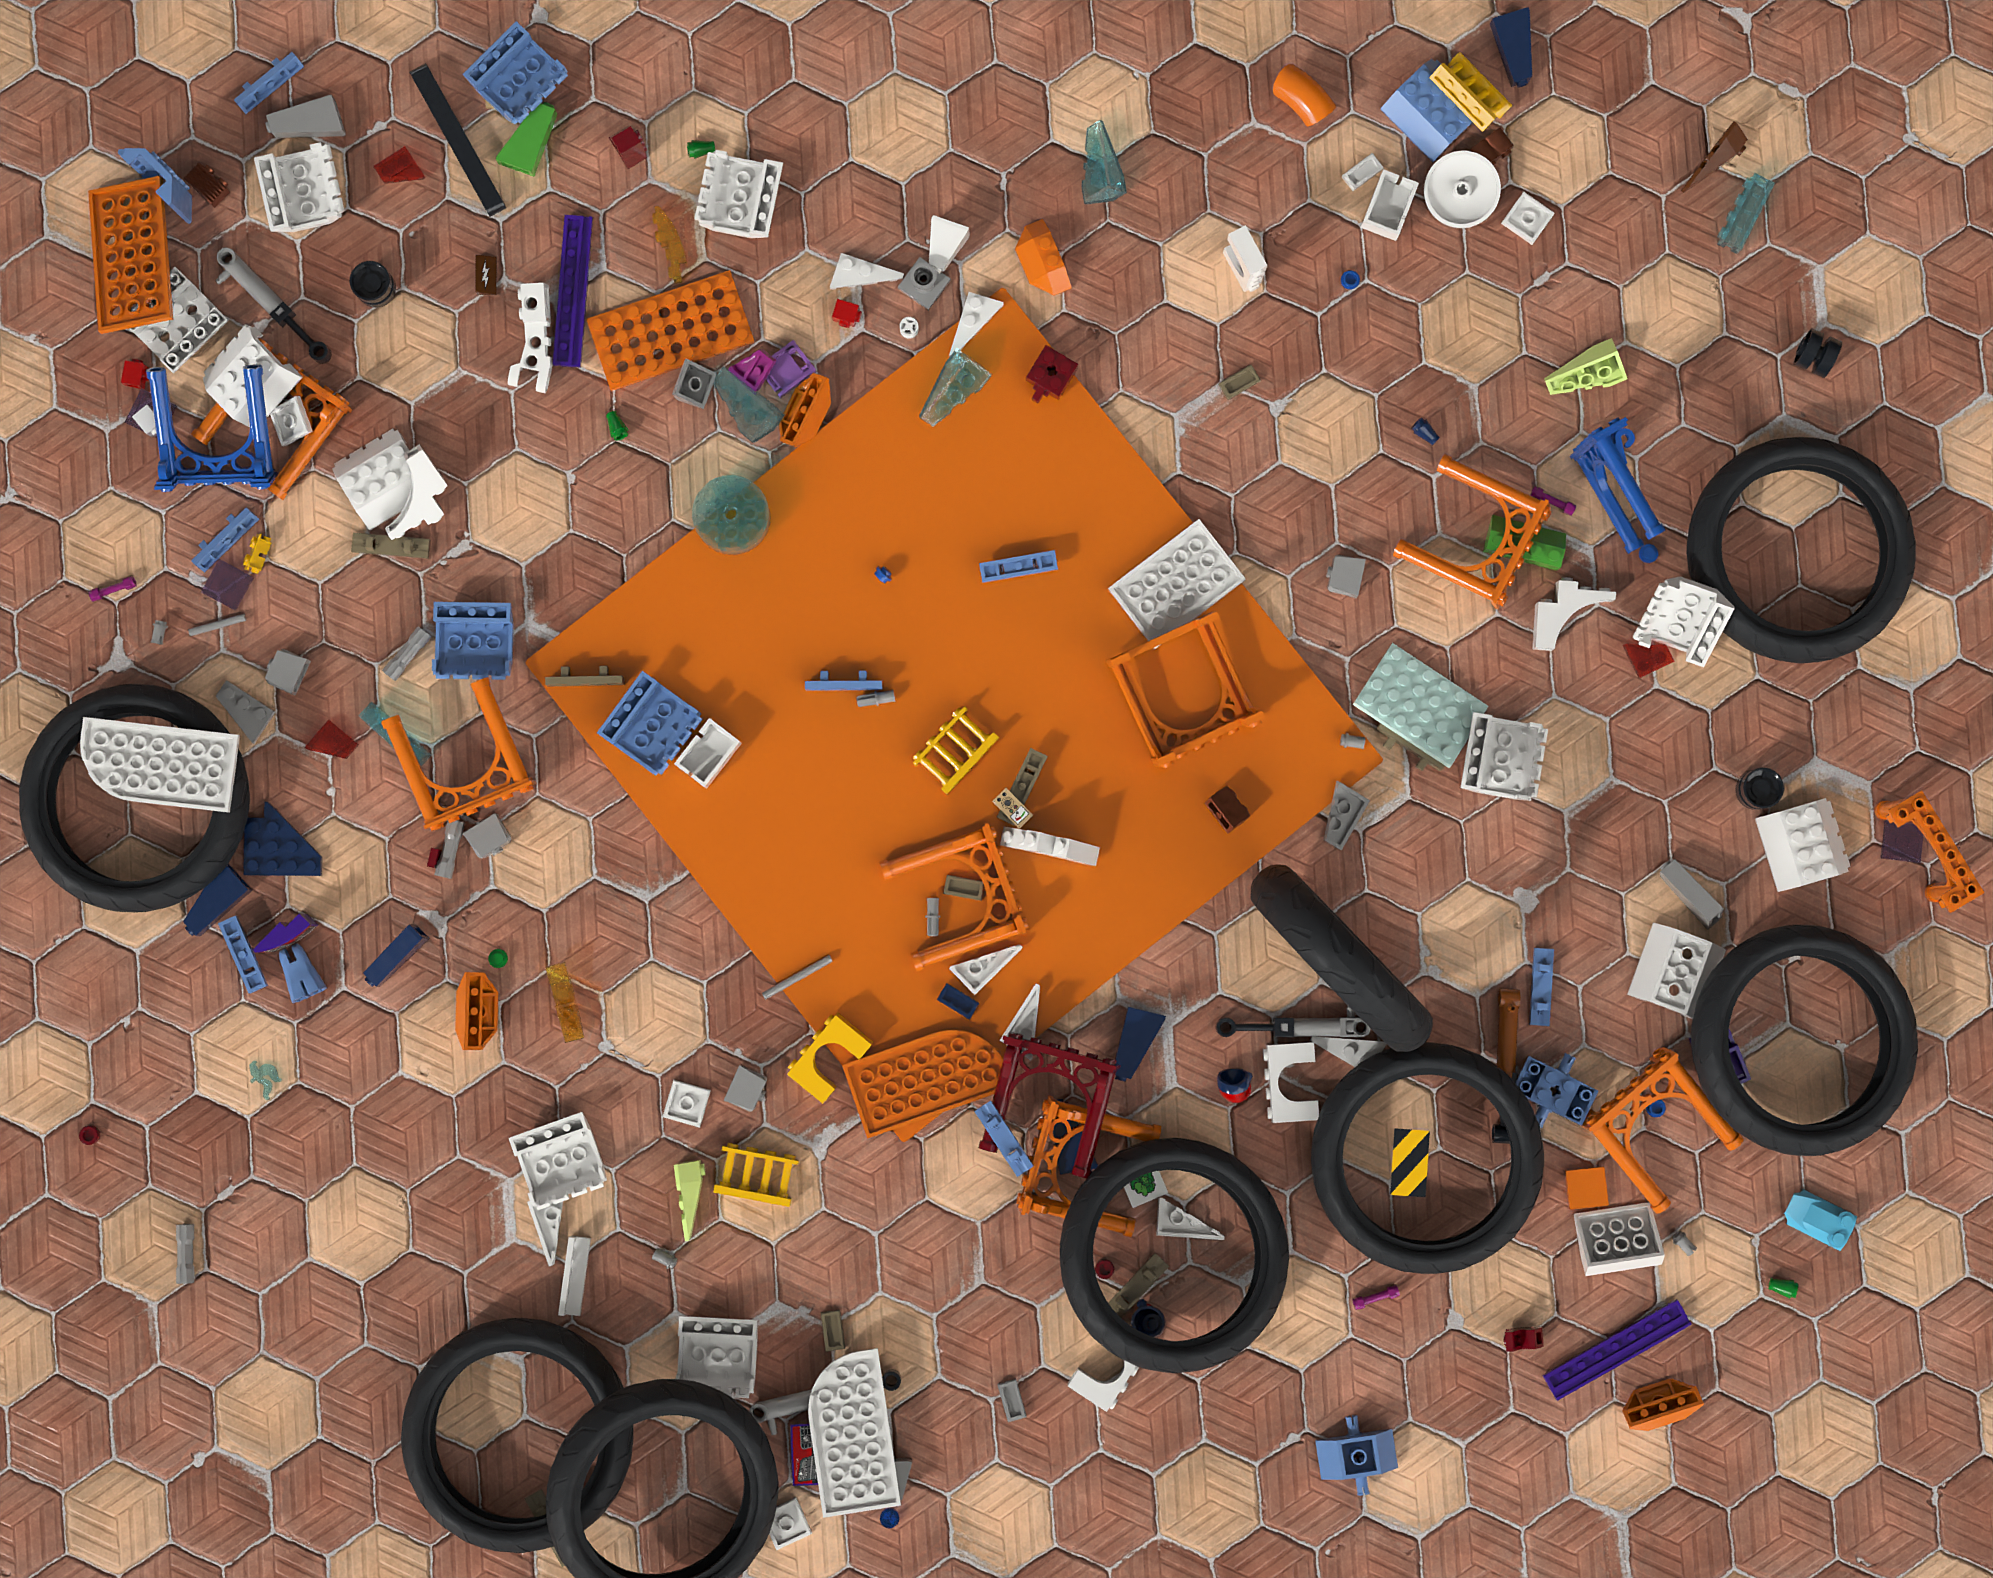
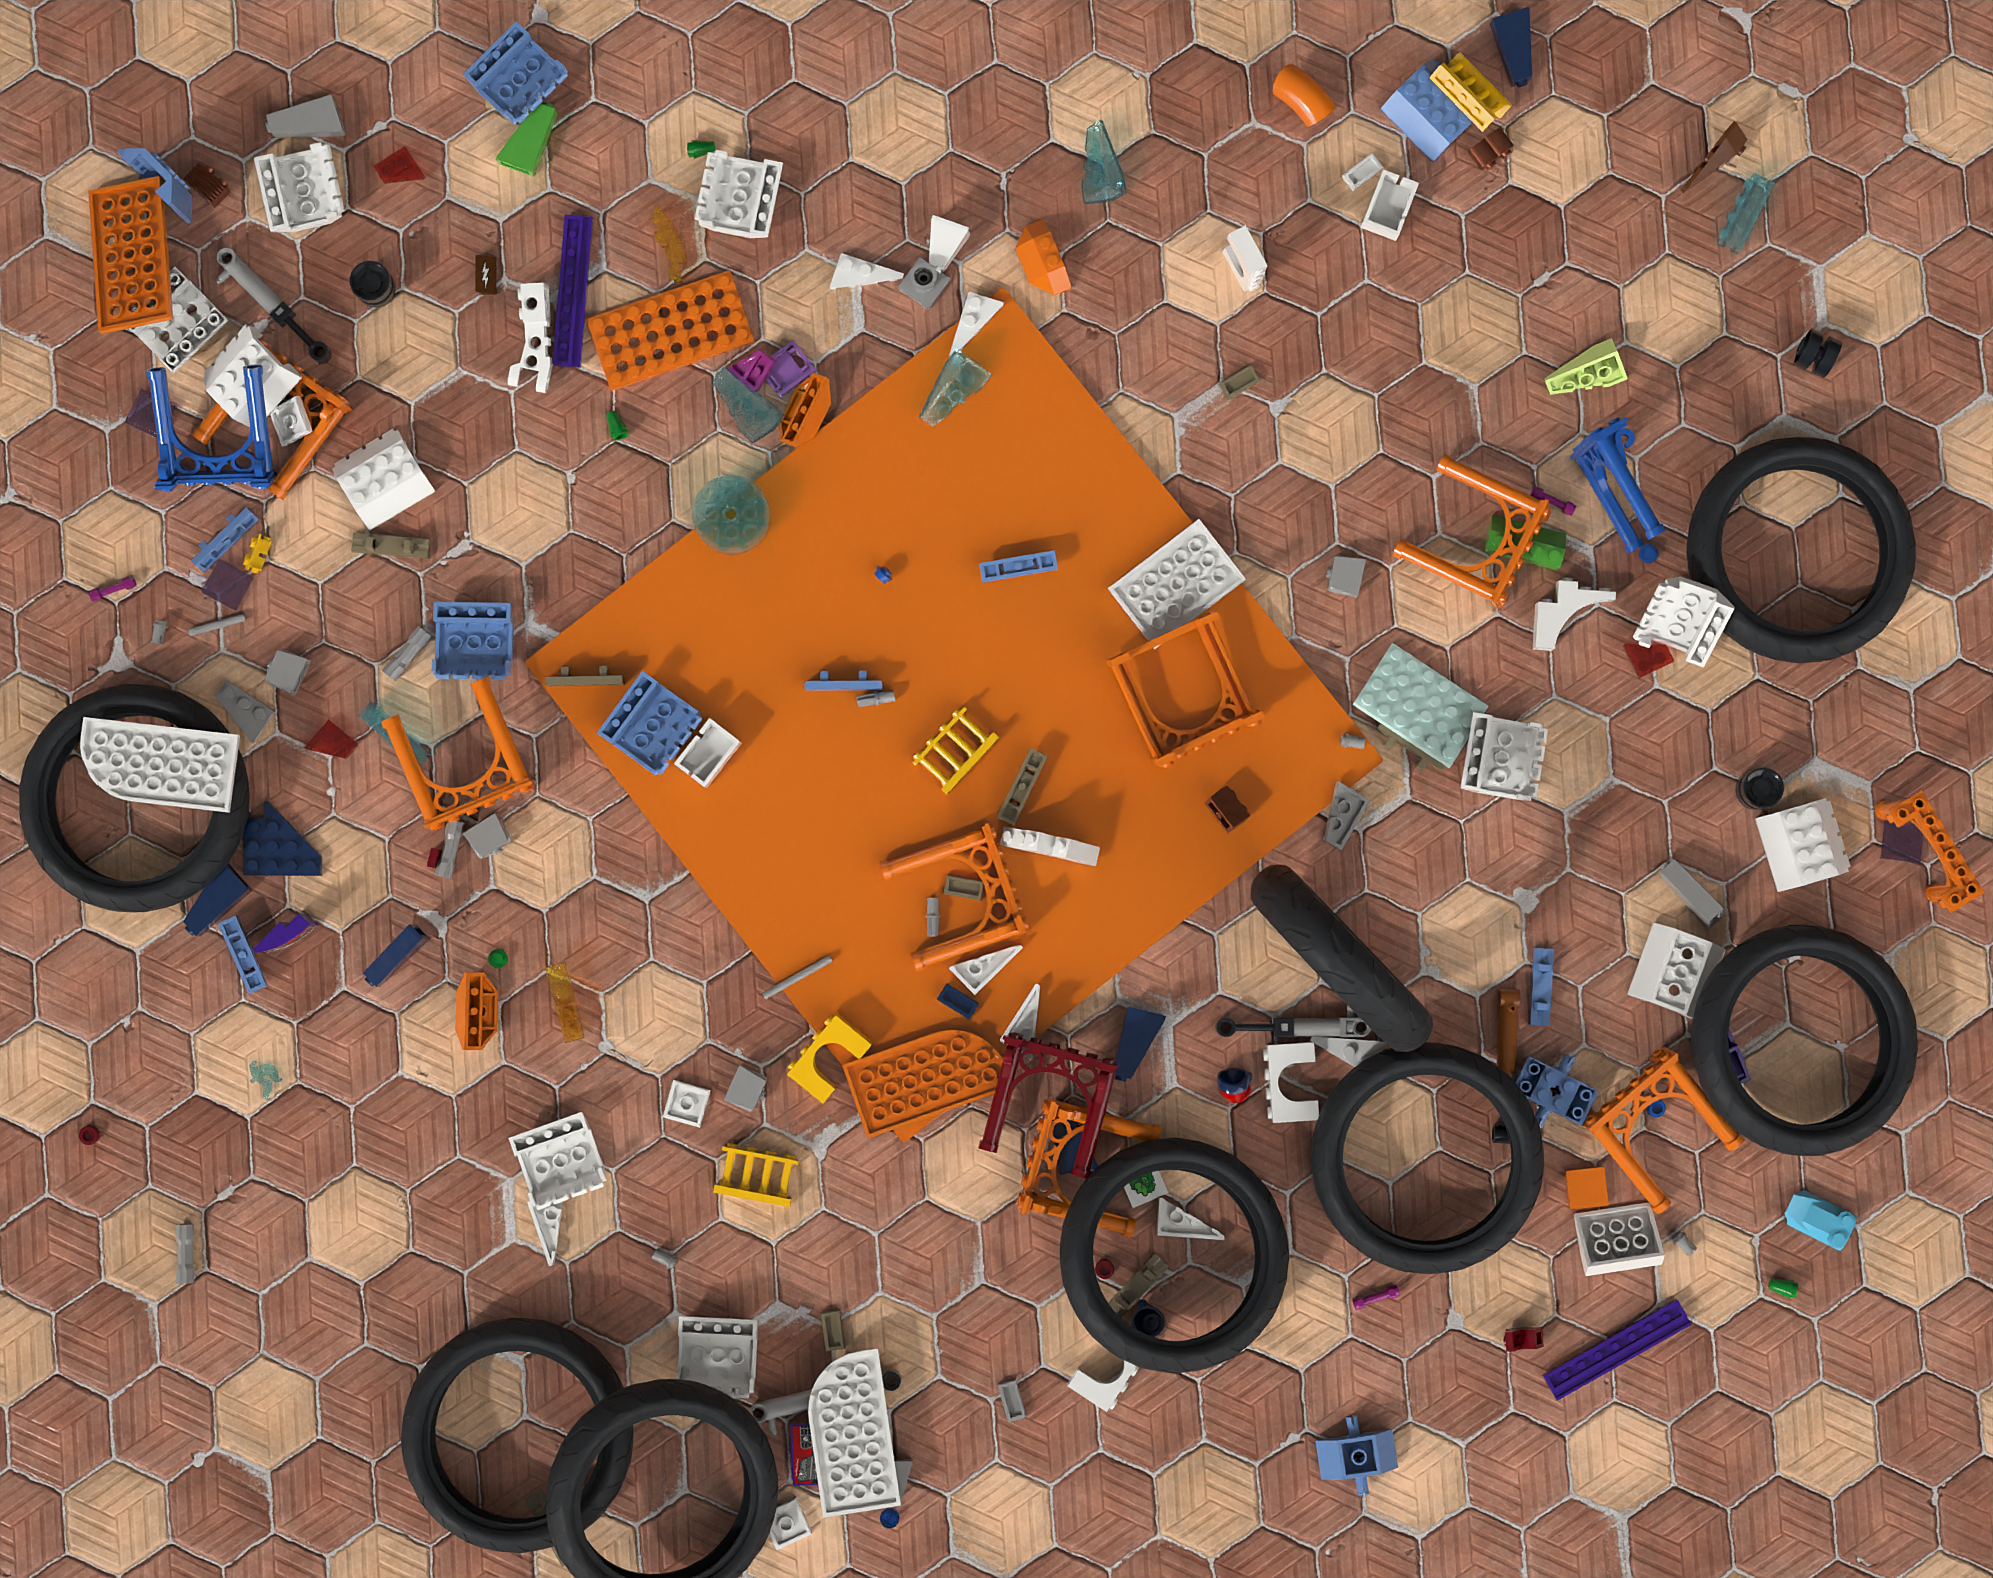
red brick [121,359,149,390] -> none
white brick [132,405,157,437] -> none
medium blue hinge [234,52,304,114] -> none
medium blue piece [279,943,327,1003] -> none
white arch [385,444,447,540] -> none
black beam [409,63,506,217] -> none
white fence [558,1236,591,1316] -> none
dark red wedge [609,126,647,169] -> none
light grey slope [672,359,717,409] -> none
yellowish green wedge [674,1160,706,1241] -> none
red brick [832,299,862,328] -> none
white wheel [900,317,919,339] -> none
medium blue hinge [974,1101,1034,1177] -> none
tan tile [992,788,1033,829] -> none
dark red hinge [1026,345,1078,403] -> none
blue plate [1341,270,1360,290] -> none
sticker [1390,1128,1430,1197] -> none
dark blue cone [1411,417,1440,445] -> none
white dish [1424,151,1501,228] -> none
white tile [1501,192,1555,245] -> none
orange wedge [1622,1379,1704,1431] -> none

